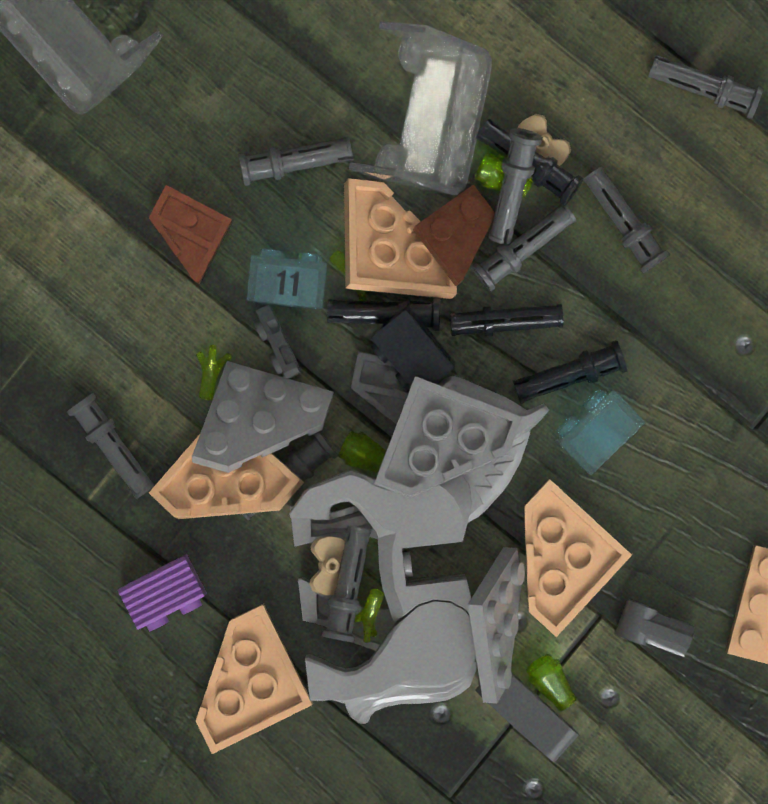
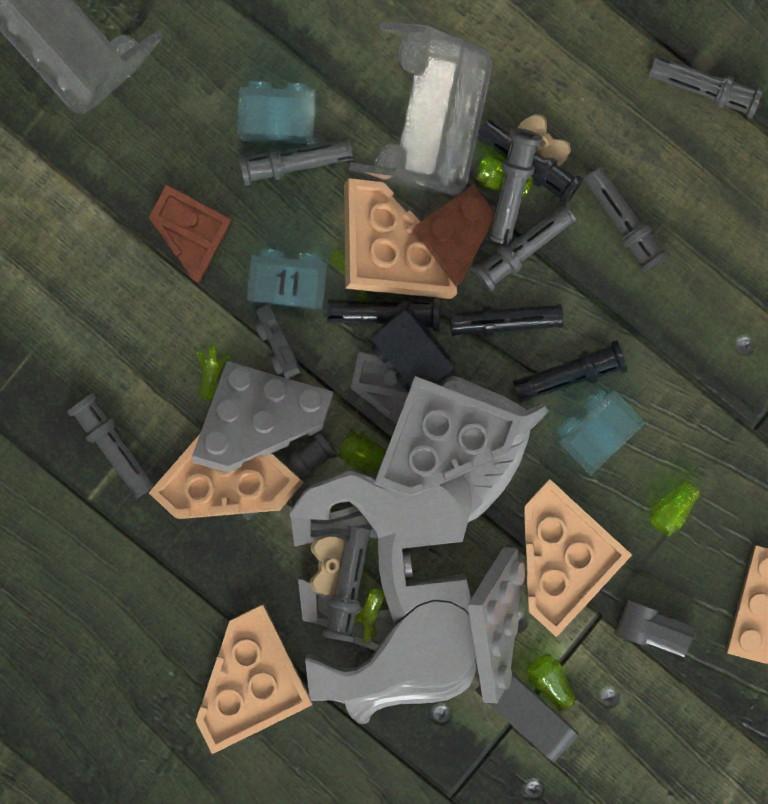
medium lavender brick [118,554,207,632] -> none
none -> clear light blue brick [237,81,318,144]
none -> clear neon green cone [647,481,701,537]

